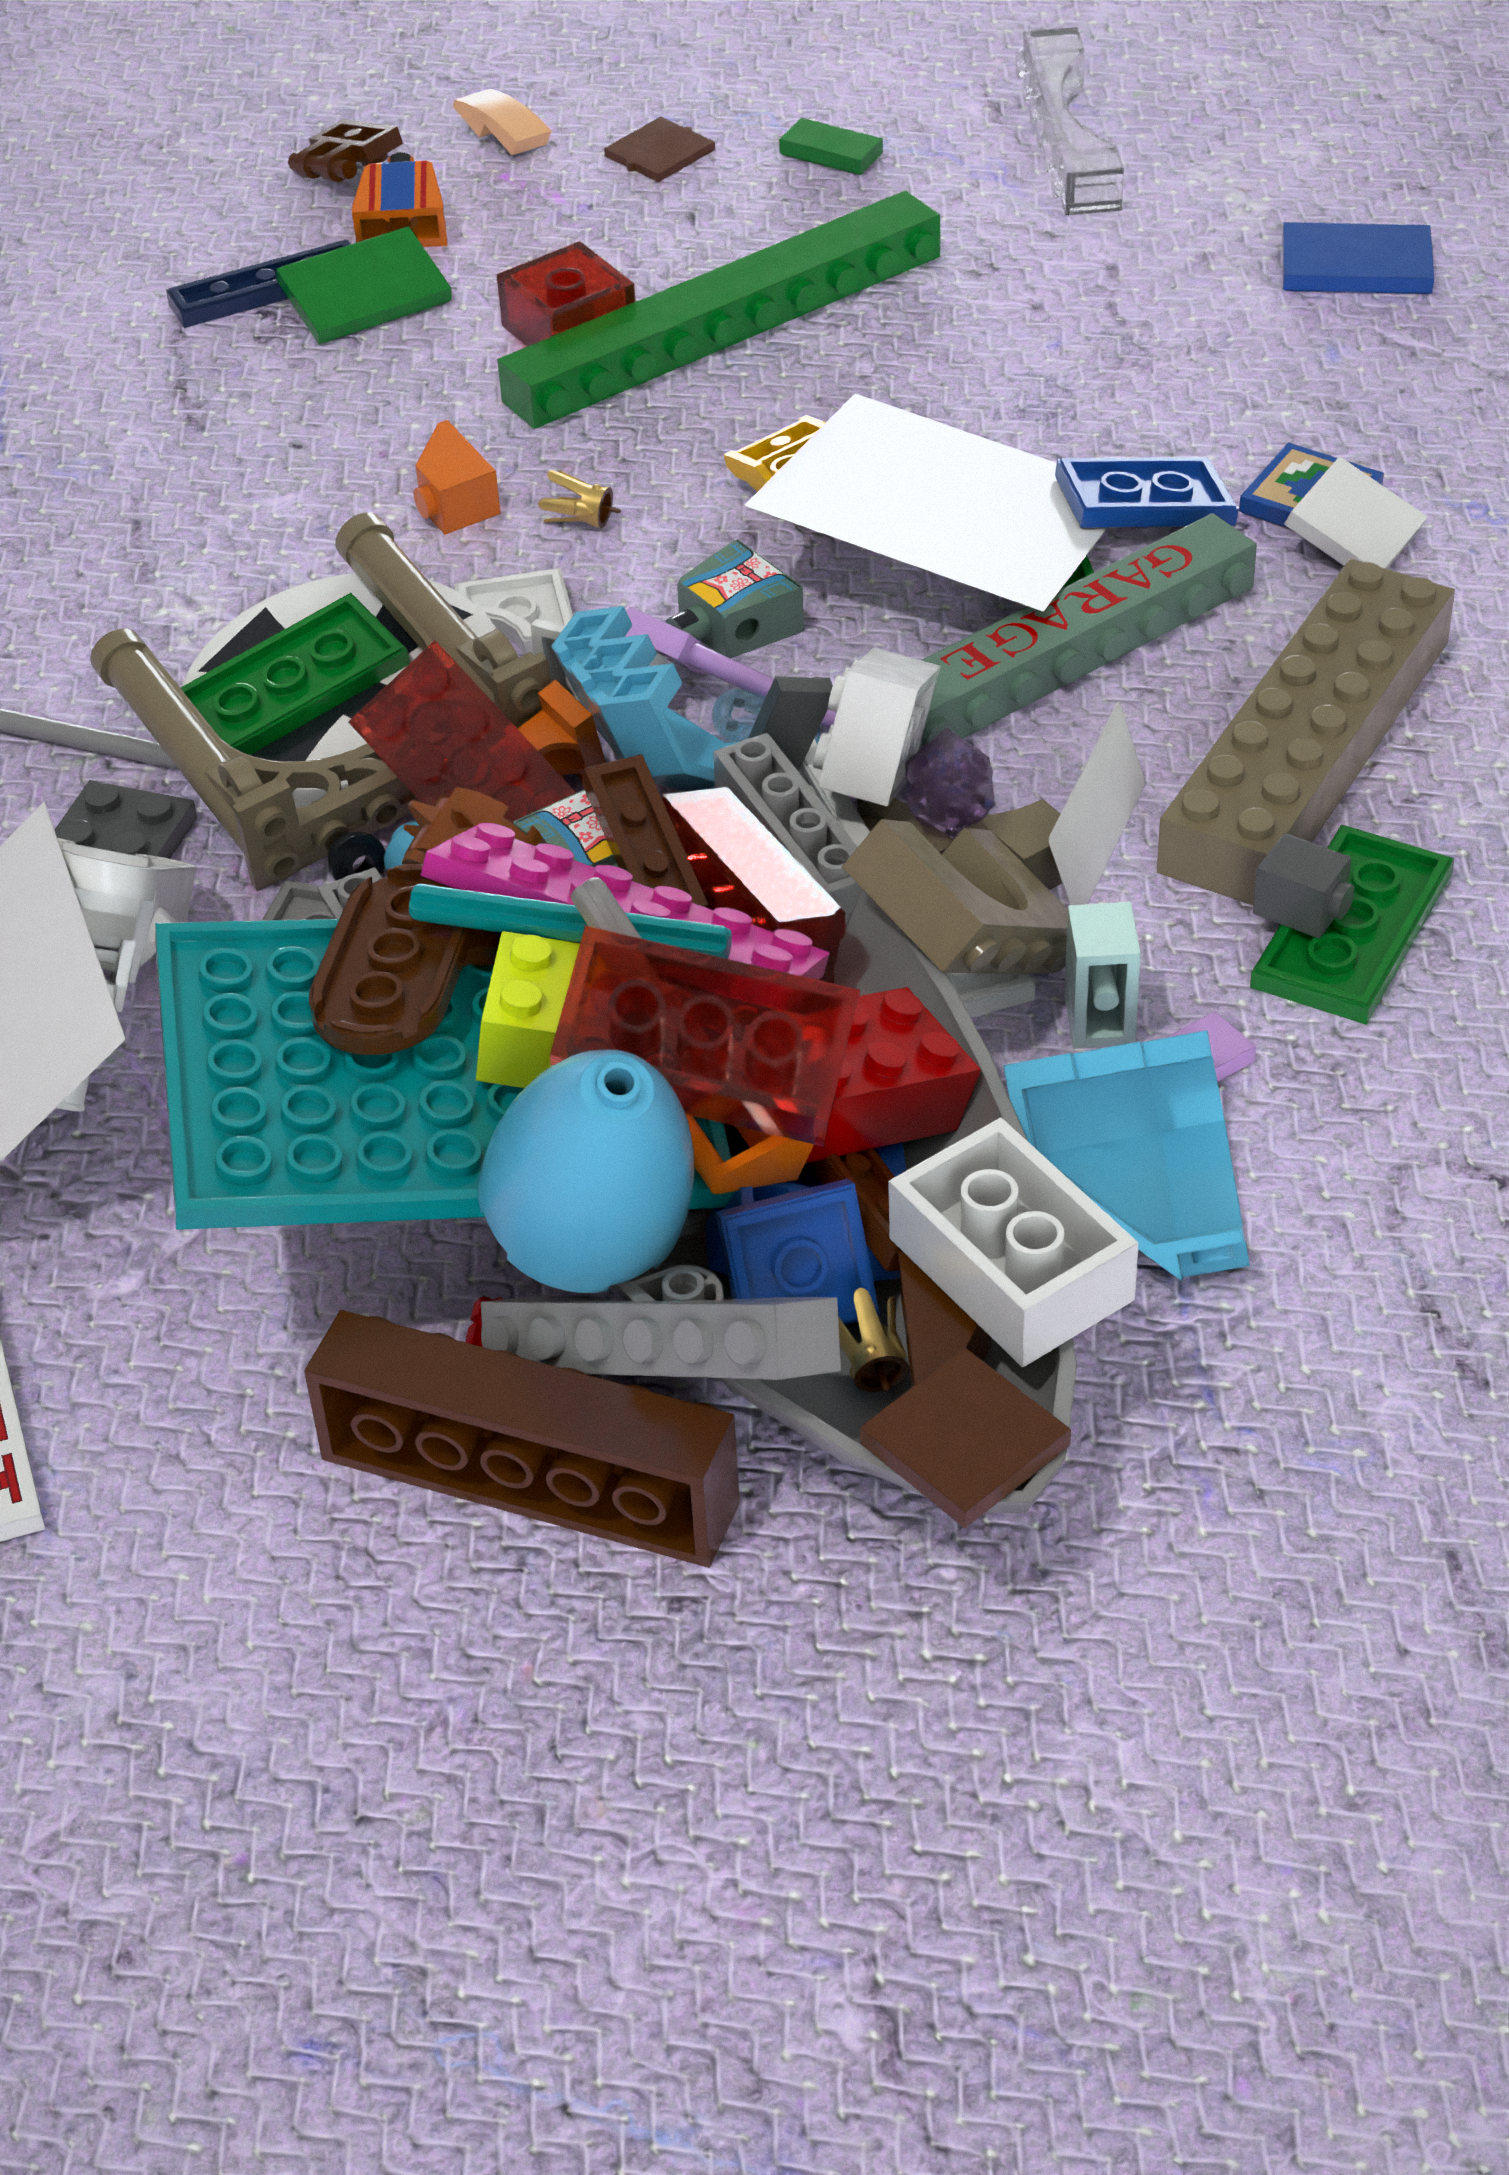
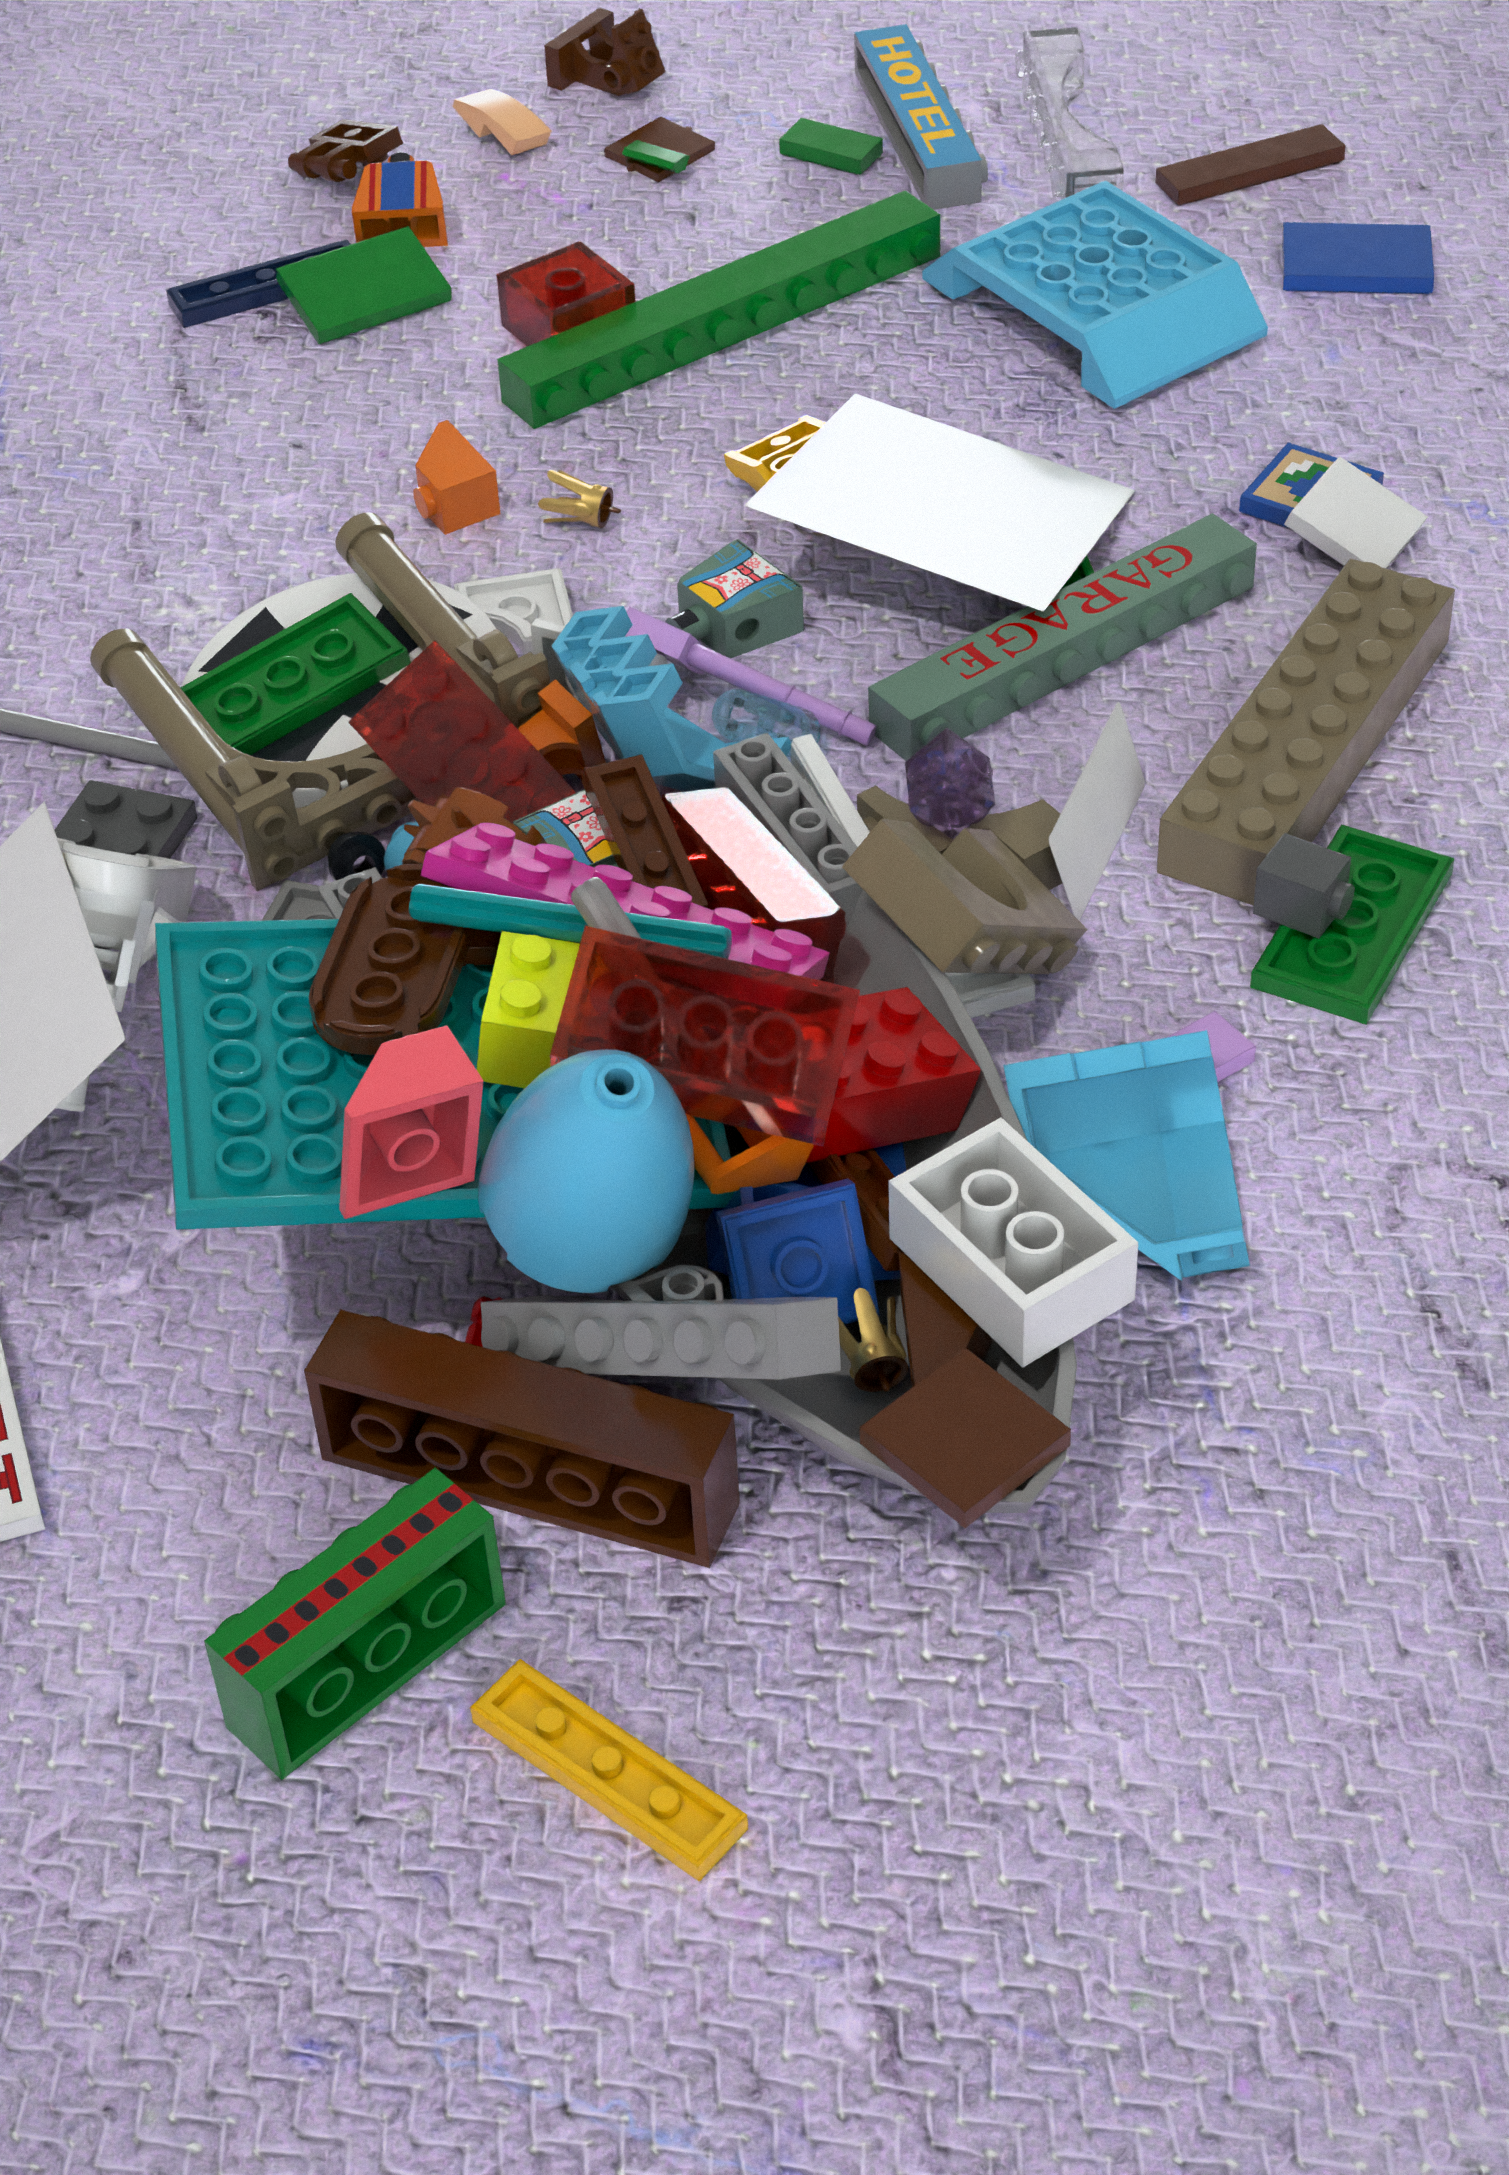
dark grey tile [748,676,833,772] -> none
white brick [813,647,941,806] -> none
blue tile [1054,457,1239,528] -> none
light aqua brick [1064,902,1141,1049] -> none
none -> green brick [204,1467,506,1780]
none -> coral slope [339,1025,484,1219]
none -> yellow tile [470,1659,748,1882]
none -> reddish brown tile [544,7,666,96]
none -> green piece [622,140,690,174]
none -> brick [854,24,988,210]
none -> medium azure slope [922,180,1268,409]
none -> reddish brown tile [1155,124,1346,206]

